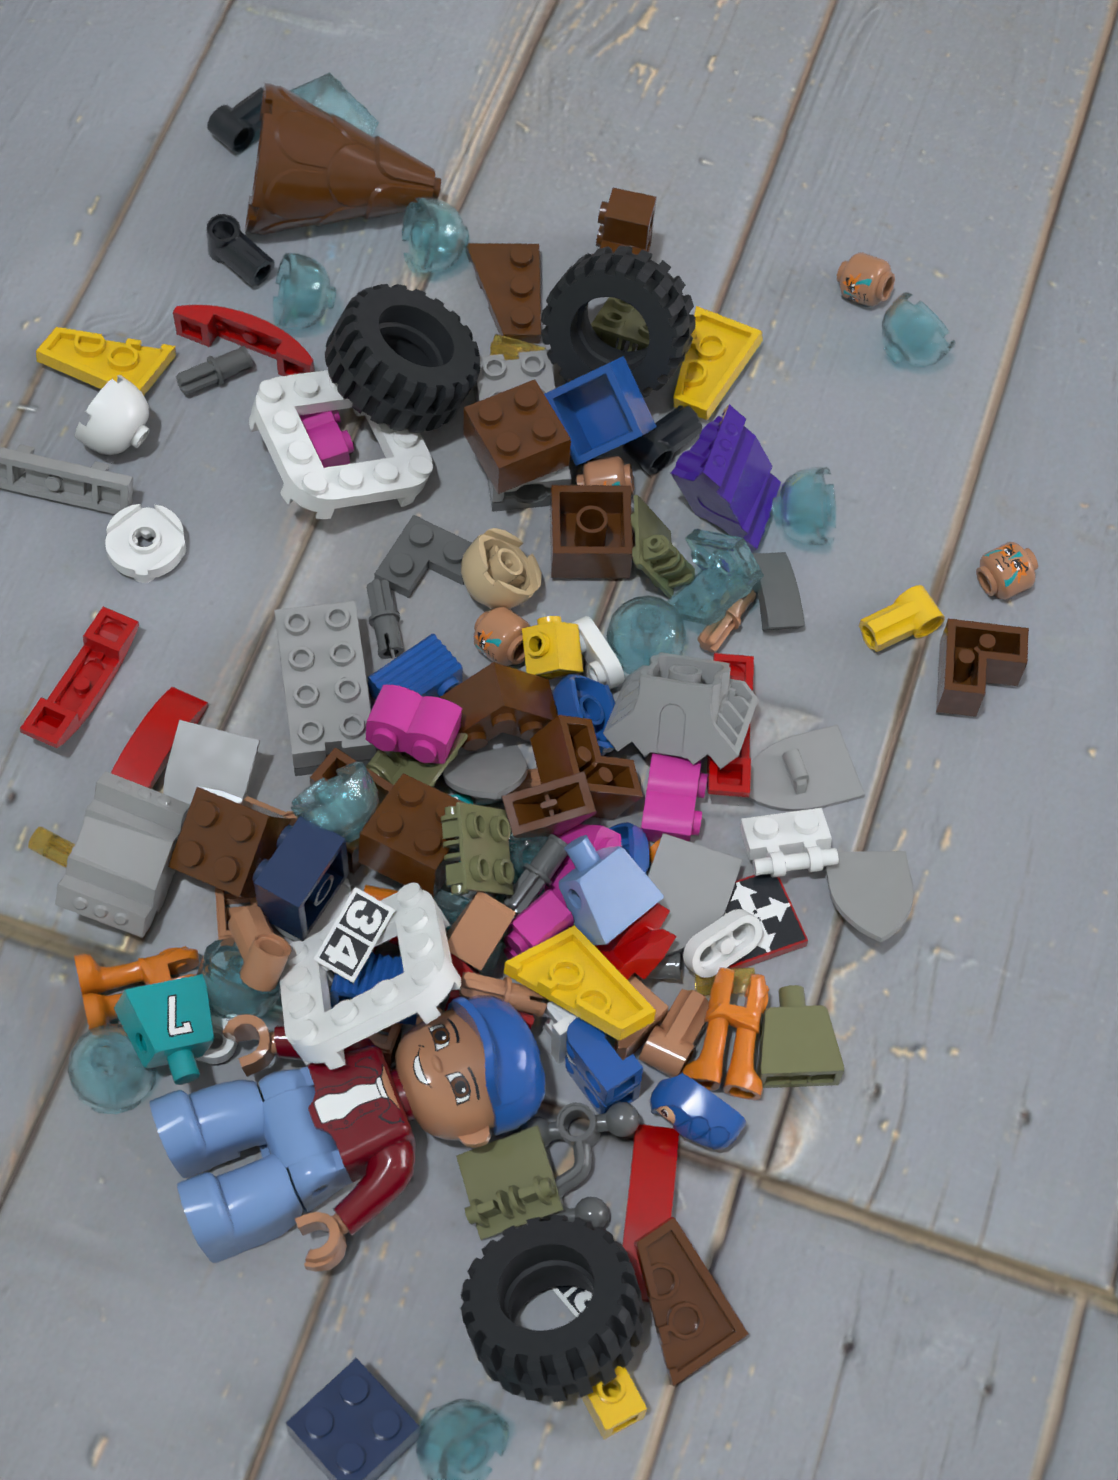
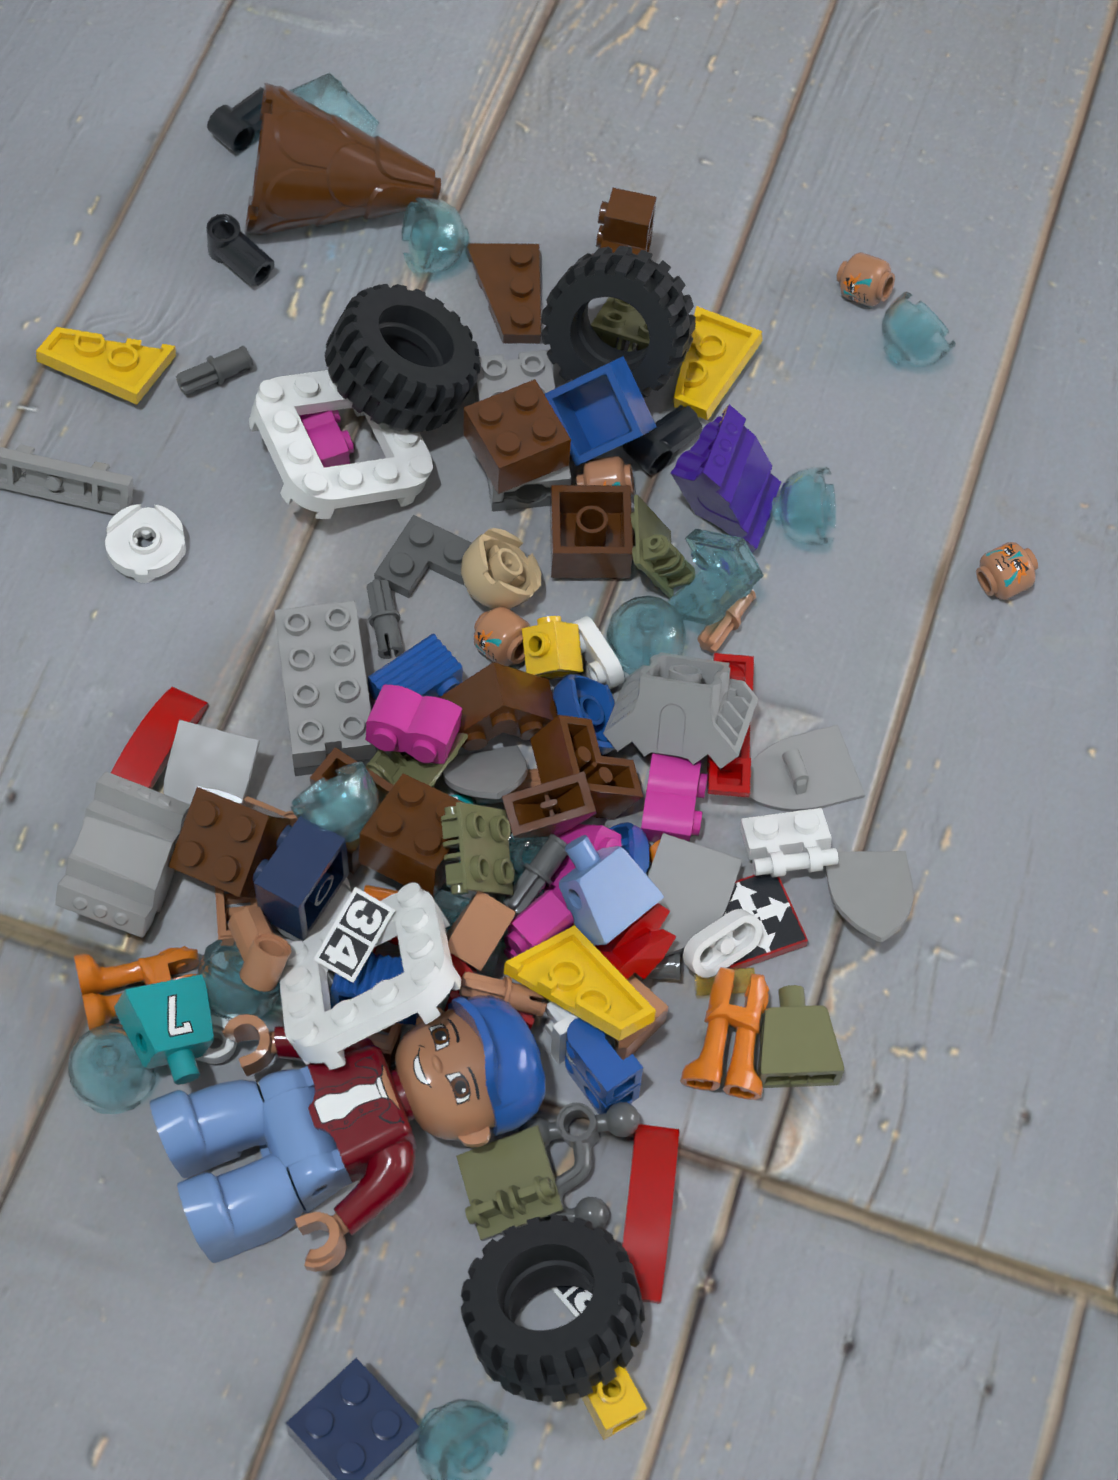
red slope [20,606,139,748] -> none
clear yellow piece [28,826,75,867] -> none
white cylinder [75,375,150,455] -> none
red slope [173,305,315,376] -> none
clear light blue cylinder [273,252,336,330] -> none
clear yellow piece [490,334,547,360] -> none
reddish brown wing [634,1217,748,1386] -> none
nougat piece [639,989,709,1077] -> none
blue piece [649,1073,746,1150] -> none
dark grey slope [747,552,805,630] -> none
yellow piece [859,585,945,652] -> none
reddish brown brick [936,618,1029,717] -> none

